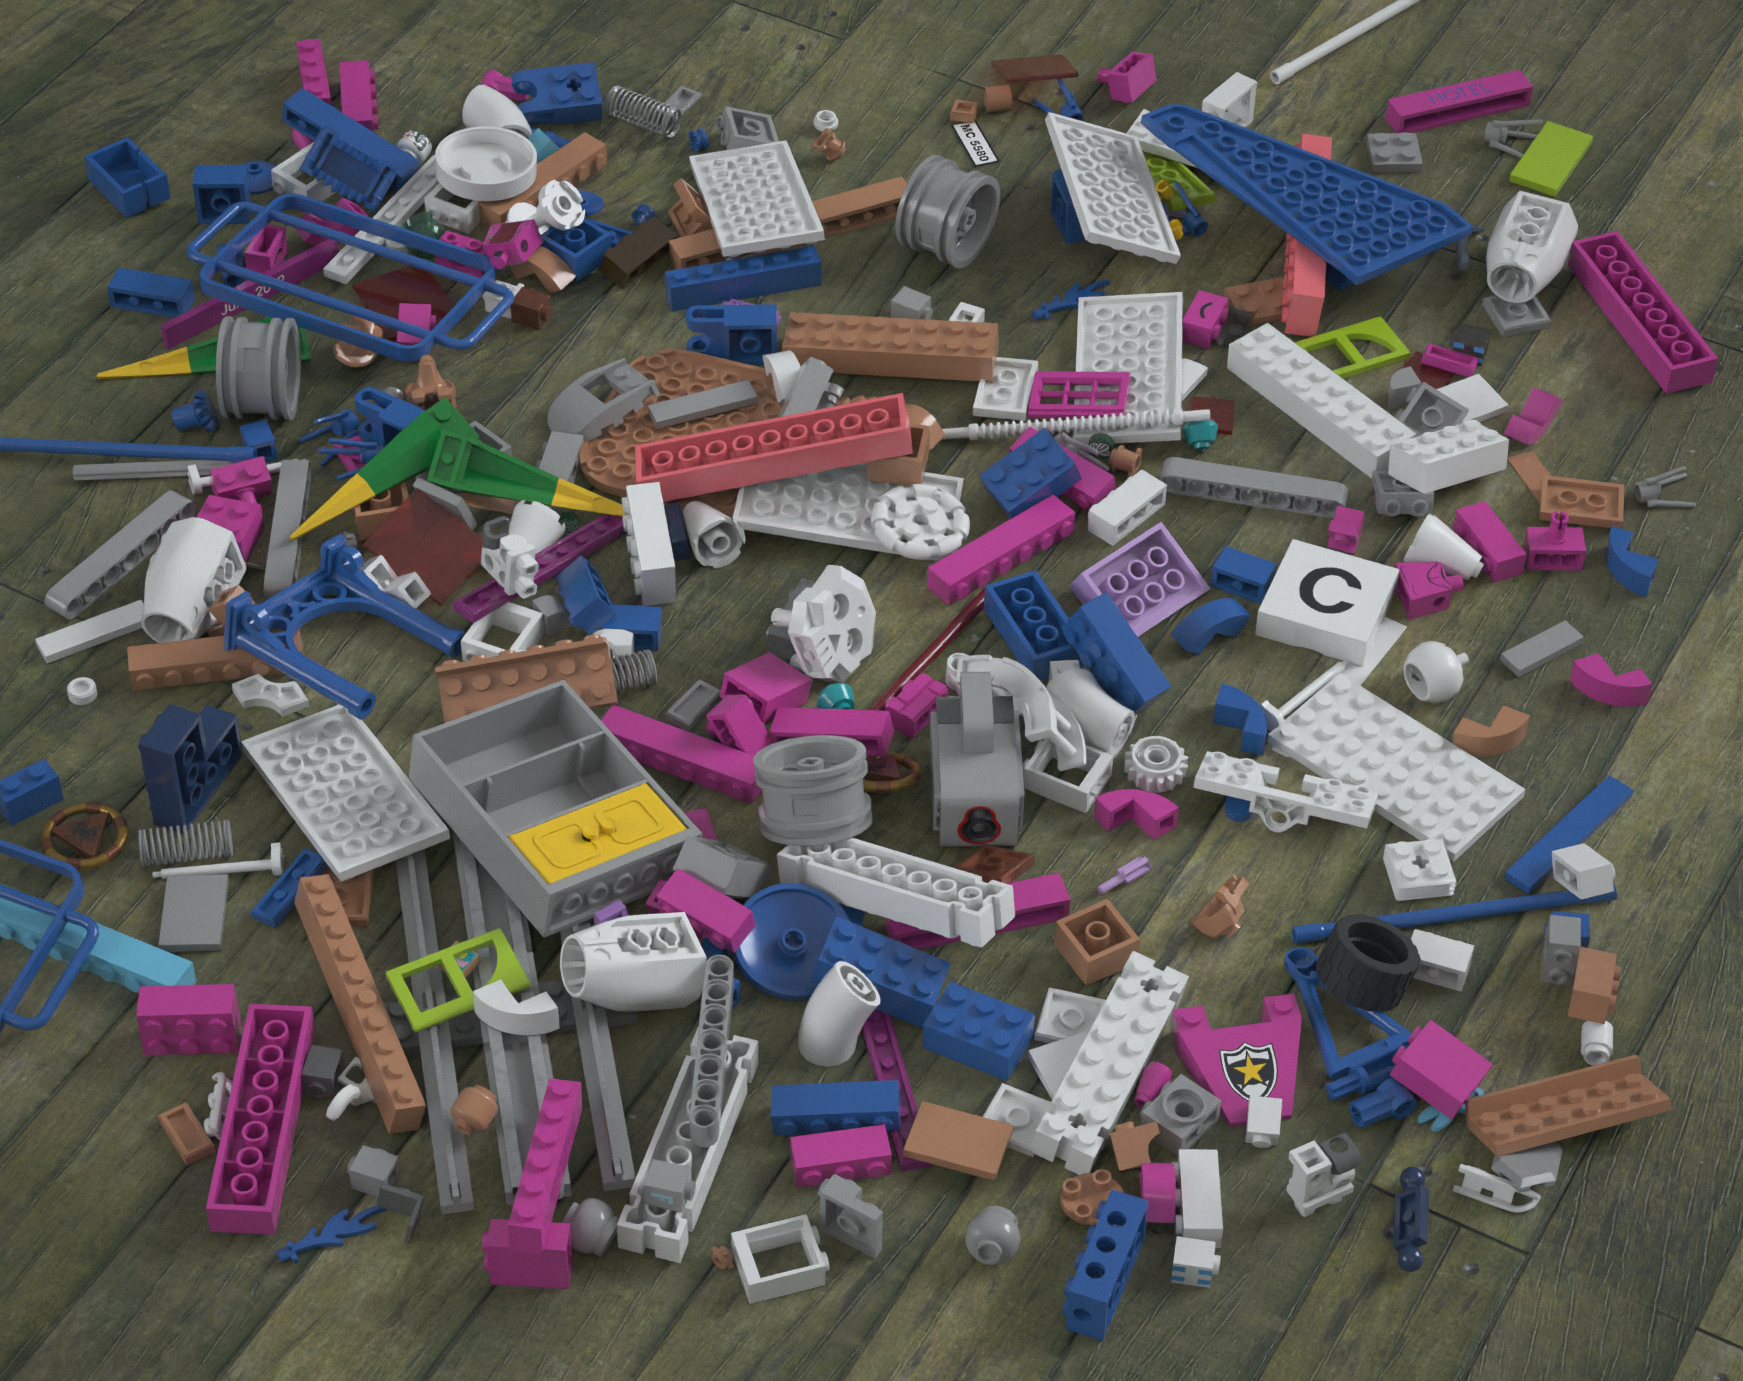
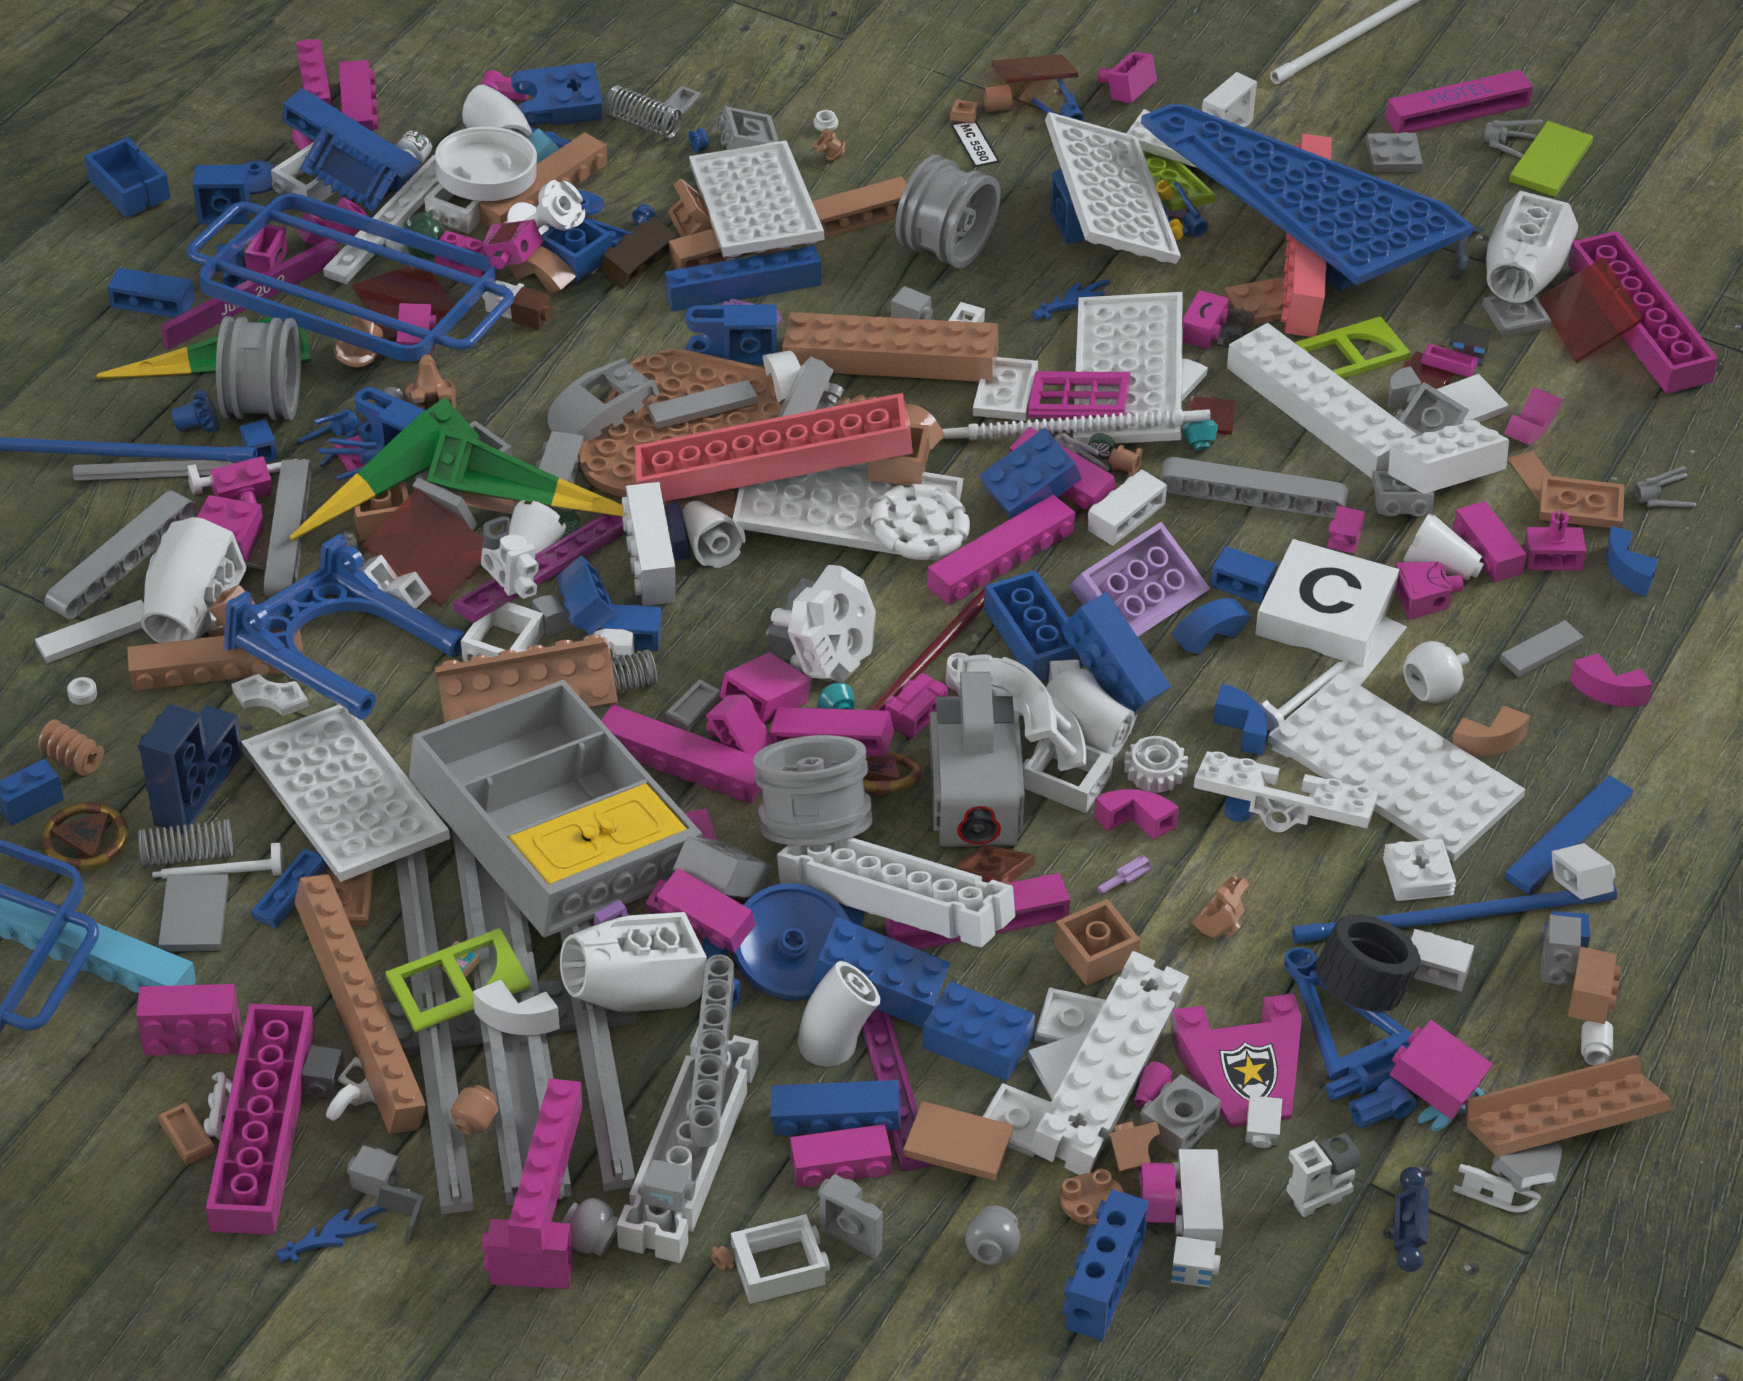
none -> nougat piece [38,719,104,776]
none -> clear red piece [1538,257,1644,363]

